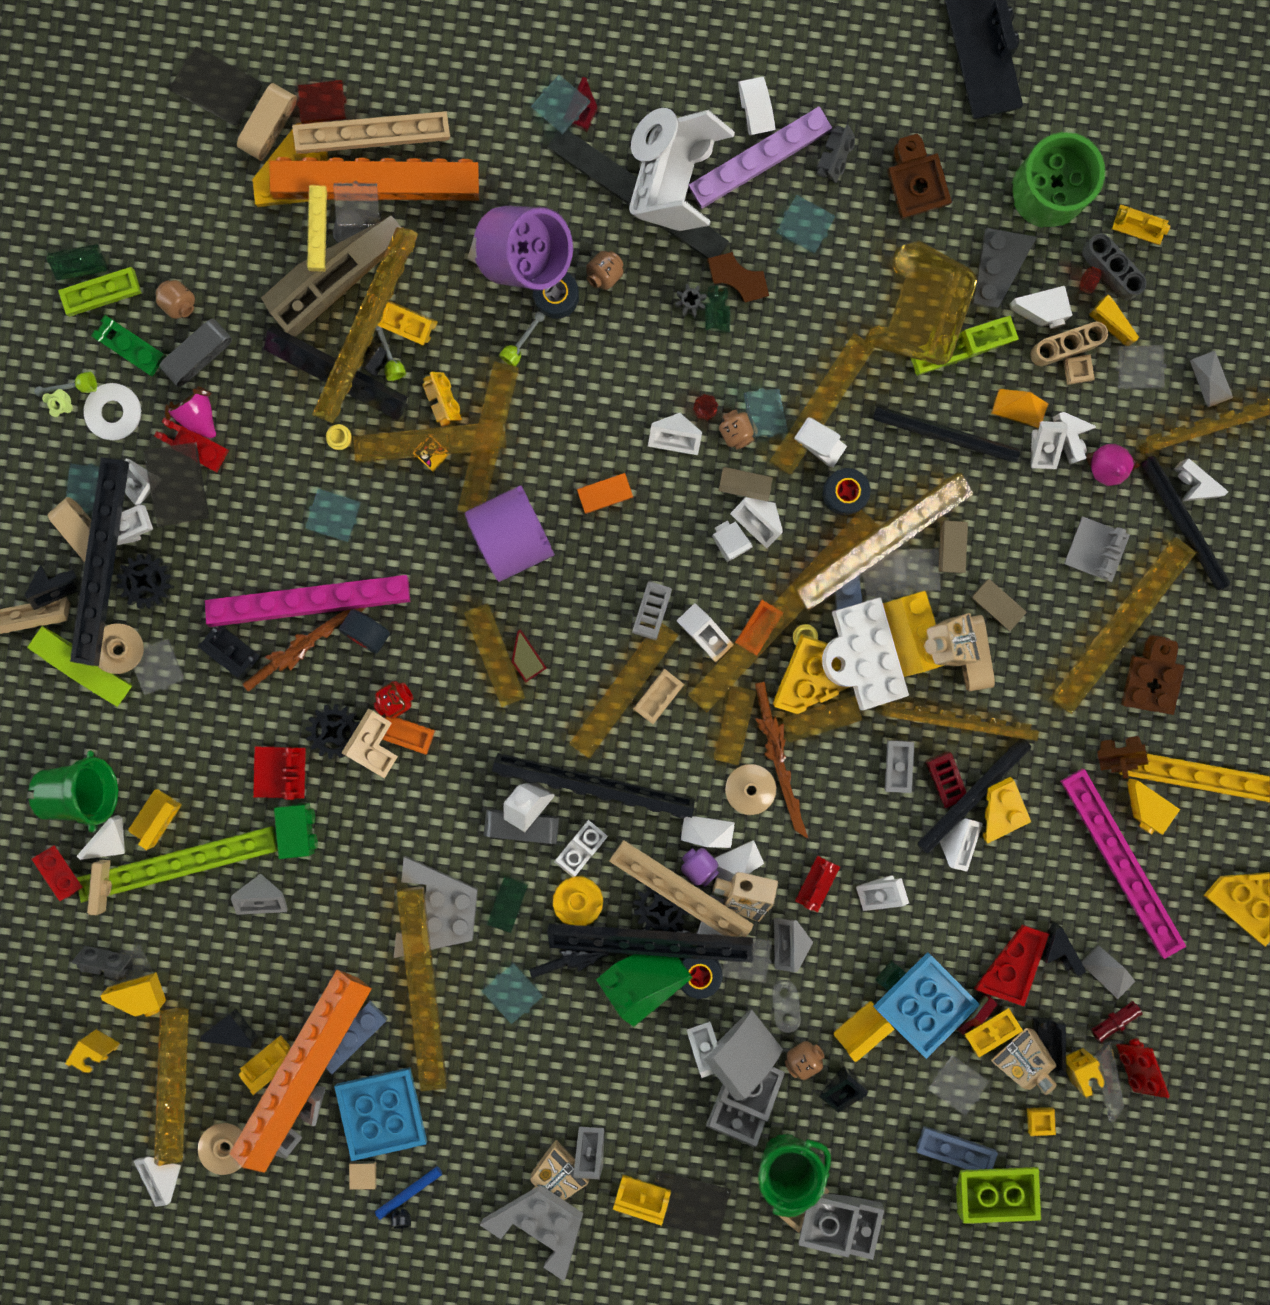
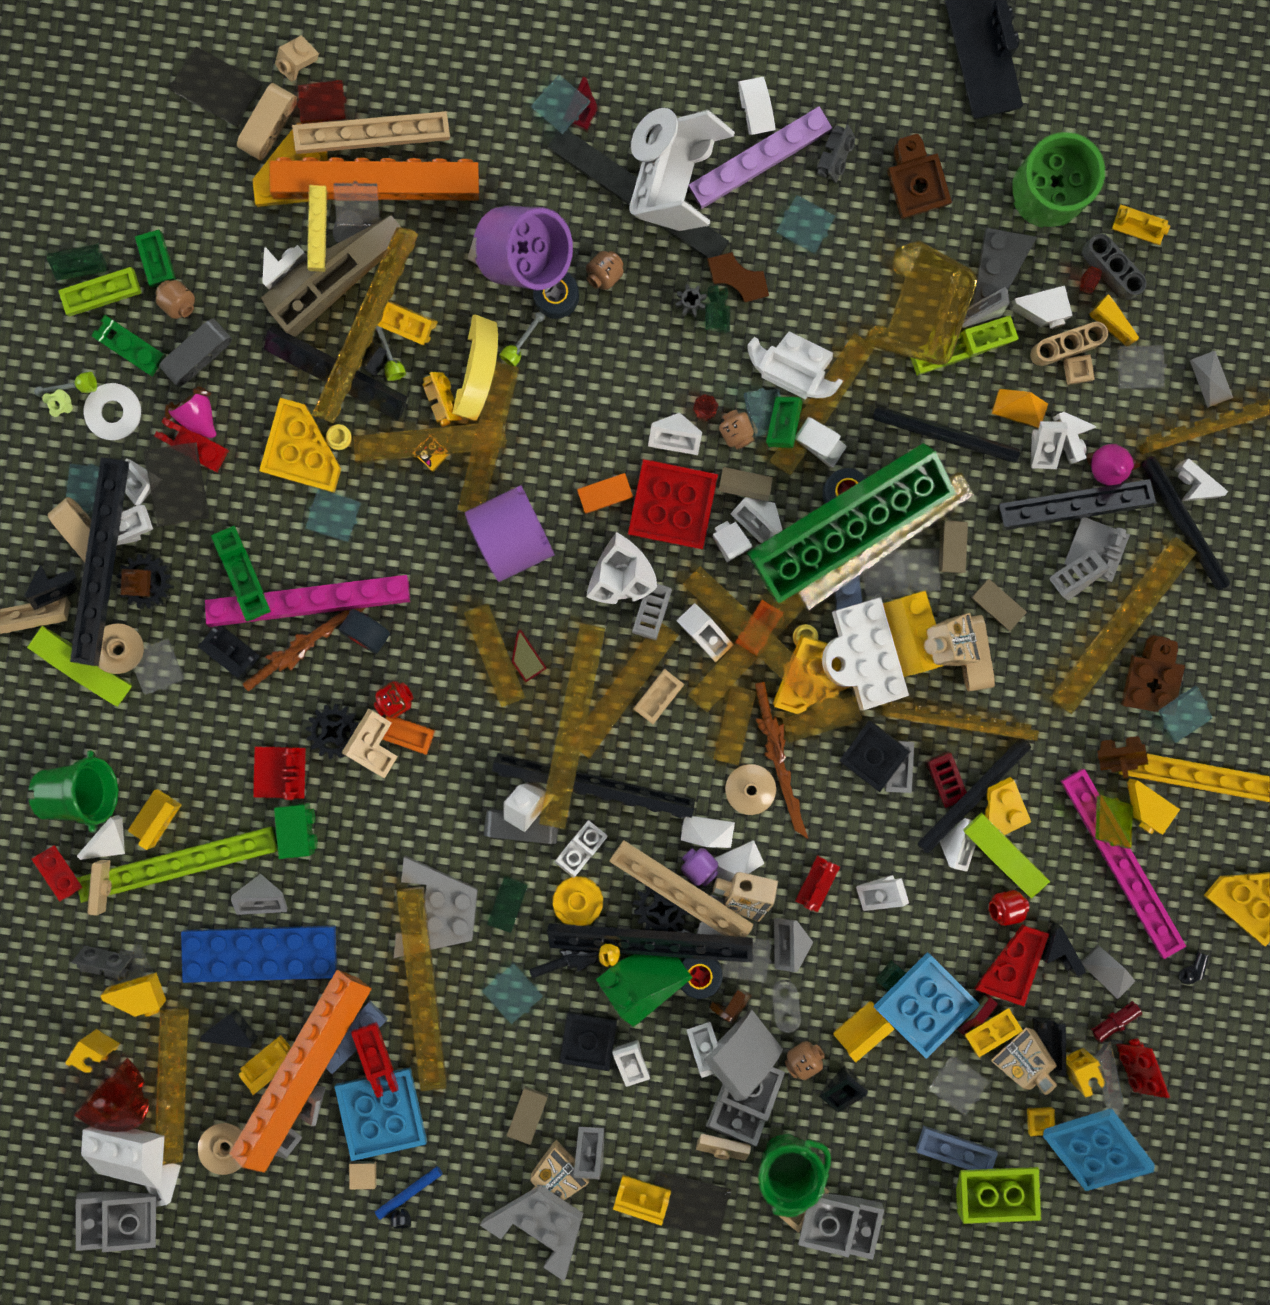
none -> clear red brick [74,1058,149,1132]
none -> light grey slope [76,1191,156,1252]
none -> white slope [81,1122,164,1189]
none -> reddish brown tile [121,569,151,597]
none -> green plate [135,229,176,288]
none -> blue plate [181,926,337,983]
none -> green slope [211,525,271,622]
none -> yellow plate [259,398,341,493]
none -> white slope [262,245,308,290]
none -> tan bracket [275,35,319,82]
none -> red hinge [351,1022,398,1098]
none -> light yellow slope [452,314,498,421]
none -> dark tan tile [507,1086,548,1145]
none -> clear yellow plate [539,623,605,830]
none -> black tile [559,1011,617,1071]
none -> white brick [586,532,657,604]
none -> yellow hinge [599,944,620,967]
none -> white slope [612,1040,650,1087]
none -> red plate [628,459,718,550]
none -> clear yellow plate [683,566,849,726]
none -> tan plate [696,1134,751,1161]
none -> reddish brown tile [709,989,752,1023]
none -> green brick [747,443,956,604]
none -> white plate [748,332,843,400]
none -> green plate [766,397,803,448]
none -> black tile [839,720,911,792]
none -> light grey slope [960,287,1009,328]
none -> lime slope [963,812,1050,899]
none -> red head [989,890,1029,926]
none -> black plate [997,479,1156,531]
none -> dark azure plate [1043,1108,1155,1191]
none -> light grey slope [1049,549,1110,601]
none -> clear neon green piece [1095,795,1133,849]
none -> clear light blue piece [1158,686,1212,743]
none -> black arm [1179,952,1209,985]

